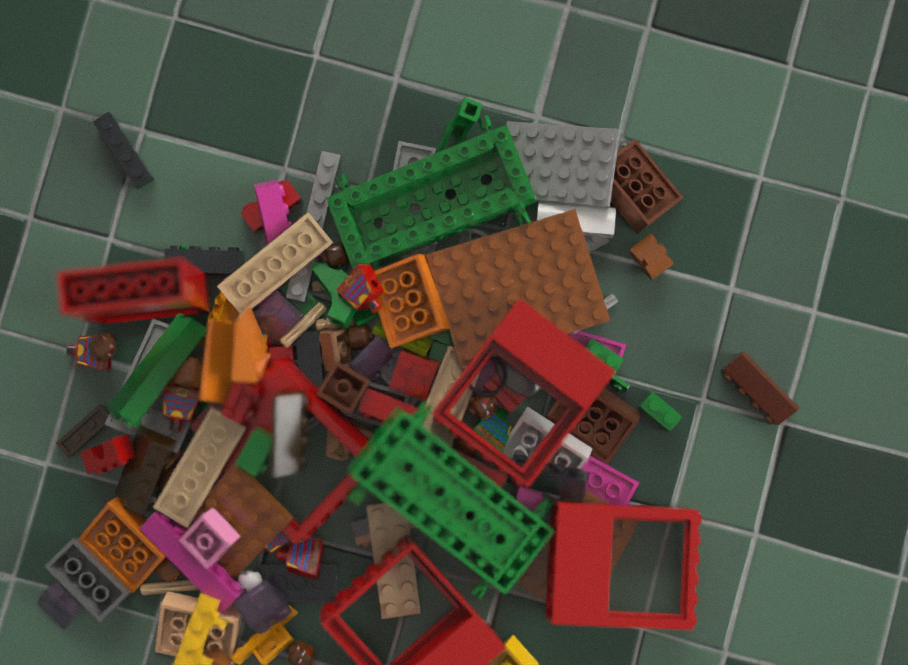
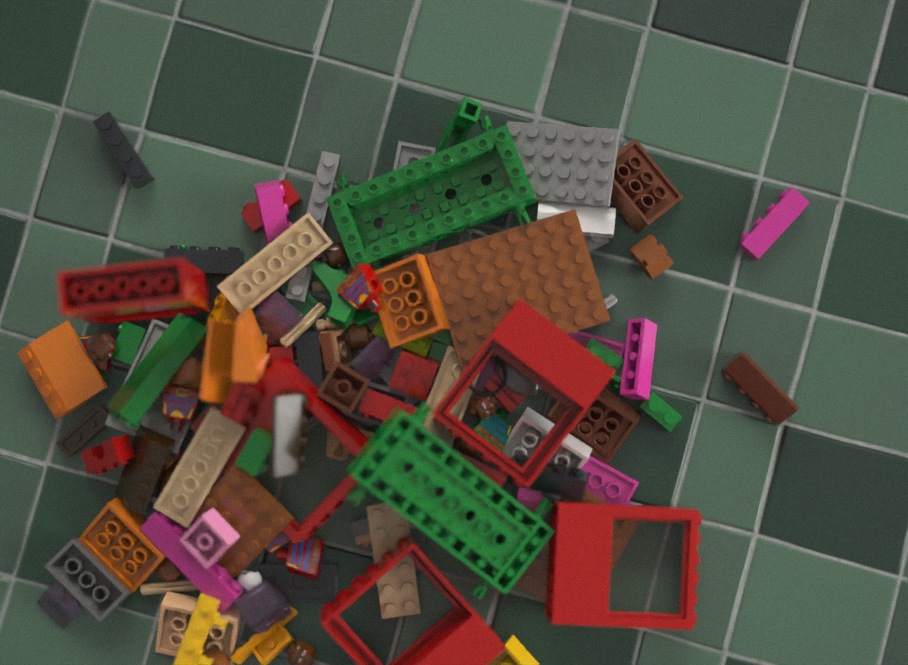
none -> orange slope [17,320,107,419]
none -> green brick [110,321,147,365]
none -> dark pink brick [620,318,657,400]
none -> dark pink brick [738,187,810,261]

